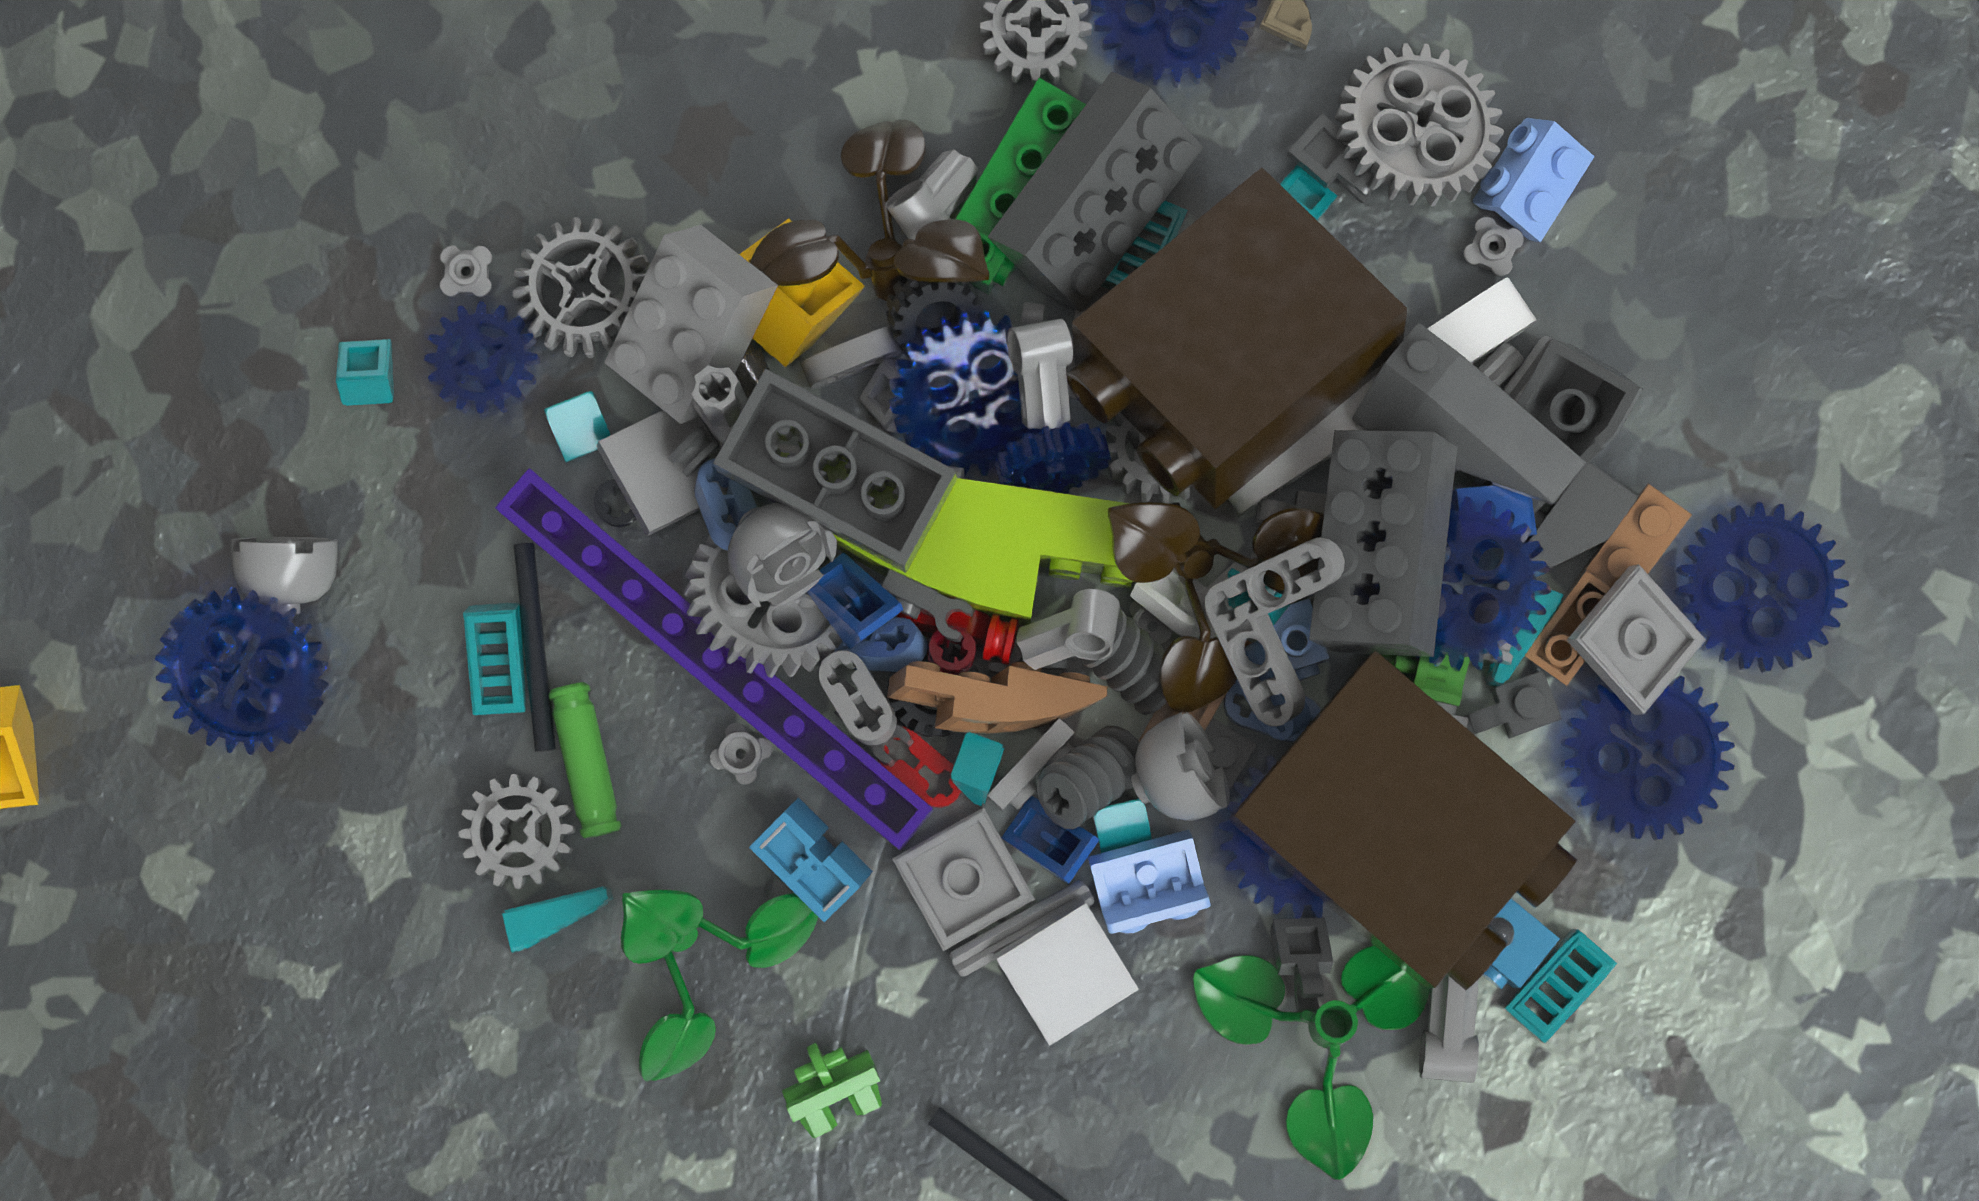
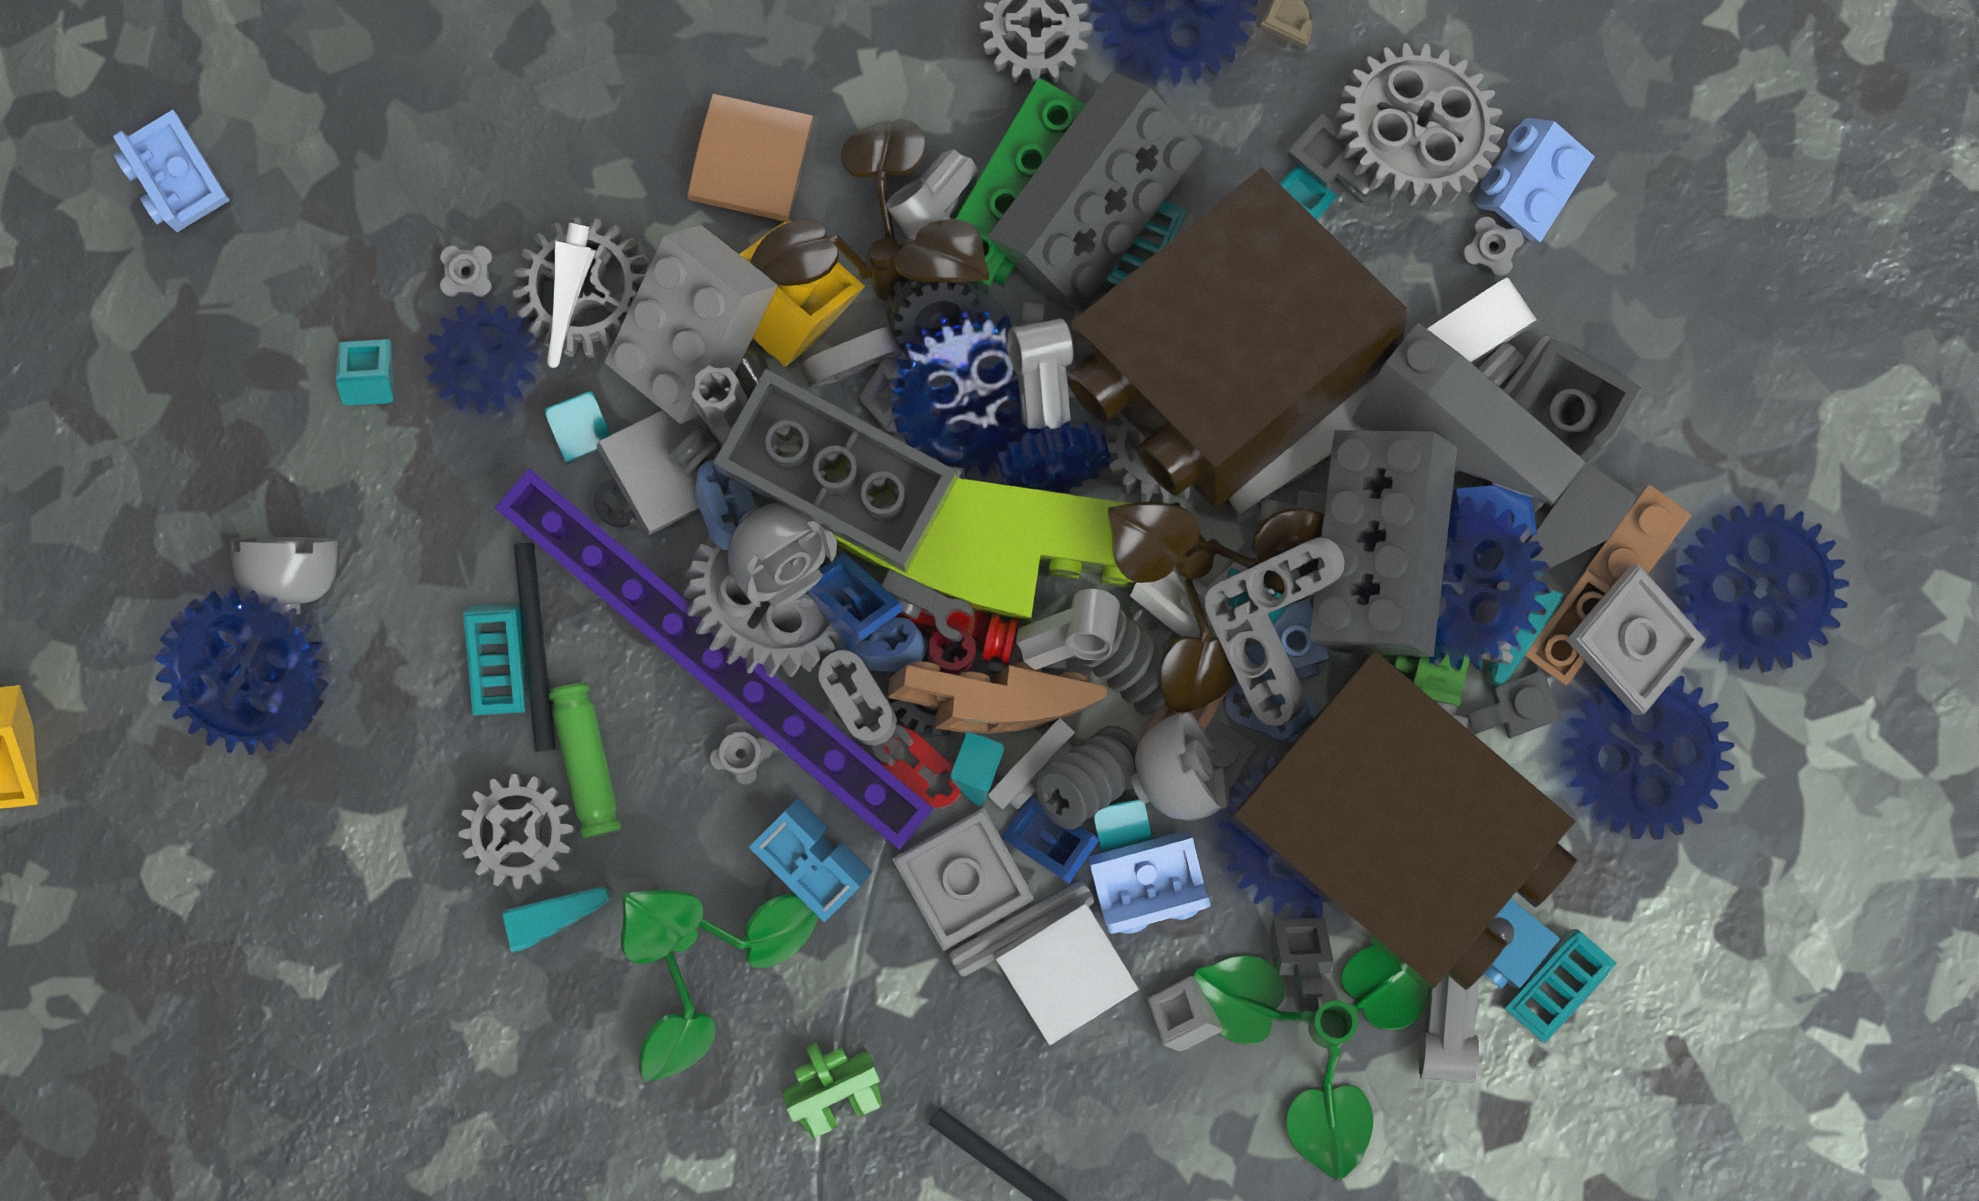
none -> light blue bracket [113,110,230,232]
none -> white piece [547,223,595,368]
none -> medium nougat slope [687,94,813,222]
none -> light grey slope [1147,976,1223,1051]

